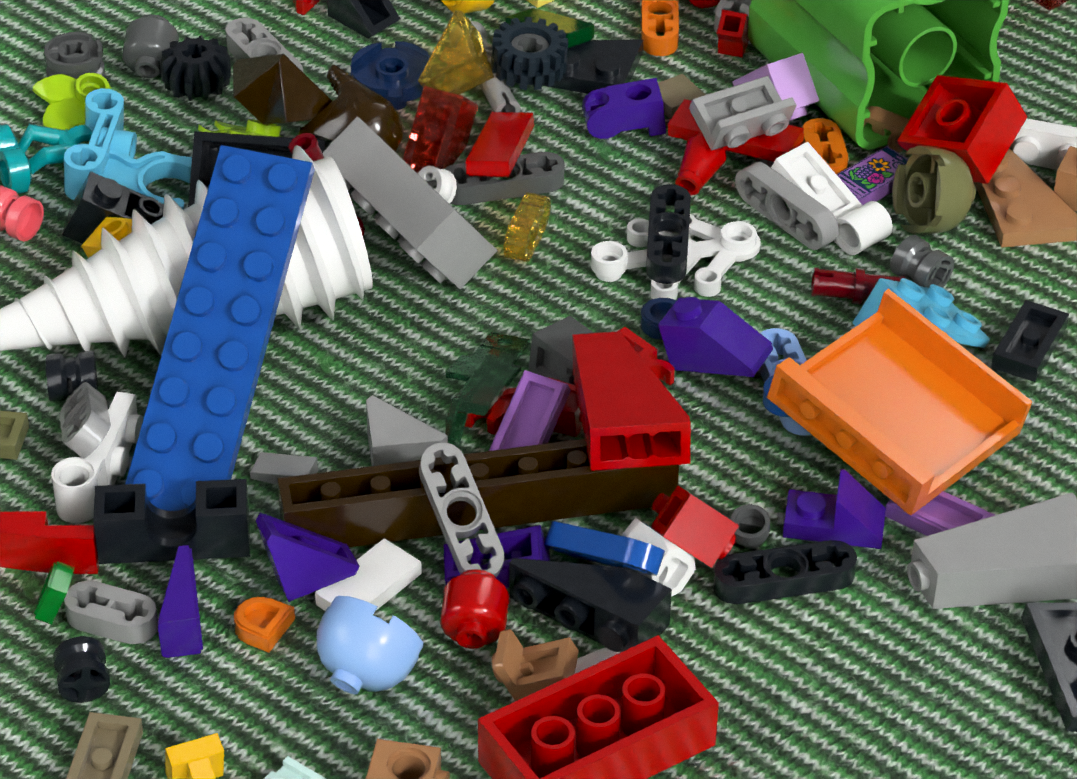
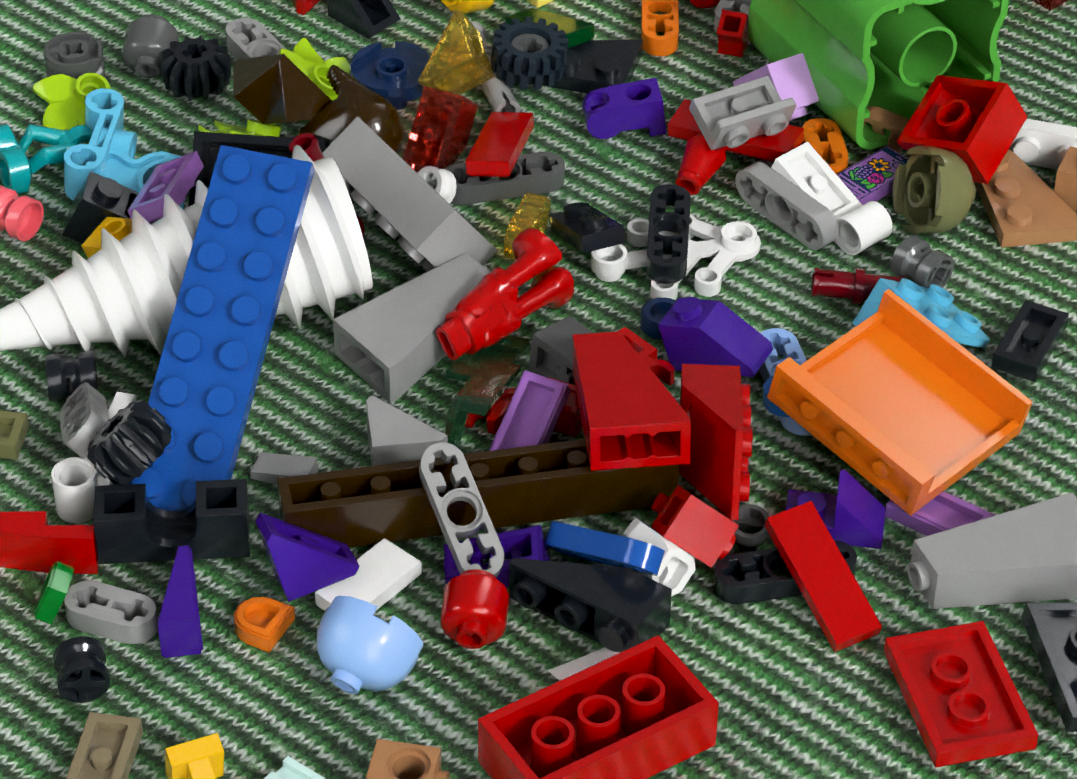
medium nougat bracket [492,629,579,701] -> none
dark tan tile [658,74,706,119] -> none
none -> black gear [87,401,172,485]
none -> medium lavender plate [127,151,204,224]
none -> lime plate [279,38,351,101]
none -> light grey slope [333,253,491,403]
none -> red piece [436,228,574,360]
none -> black plate [549,202,626,253]
none -> red slope [679,364,753,520]
none -> red tile [765,501,882,652]
none -> red plate [884,621,1039,768]

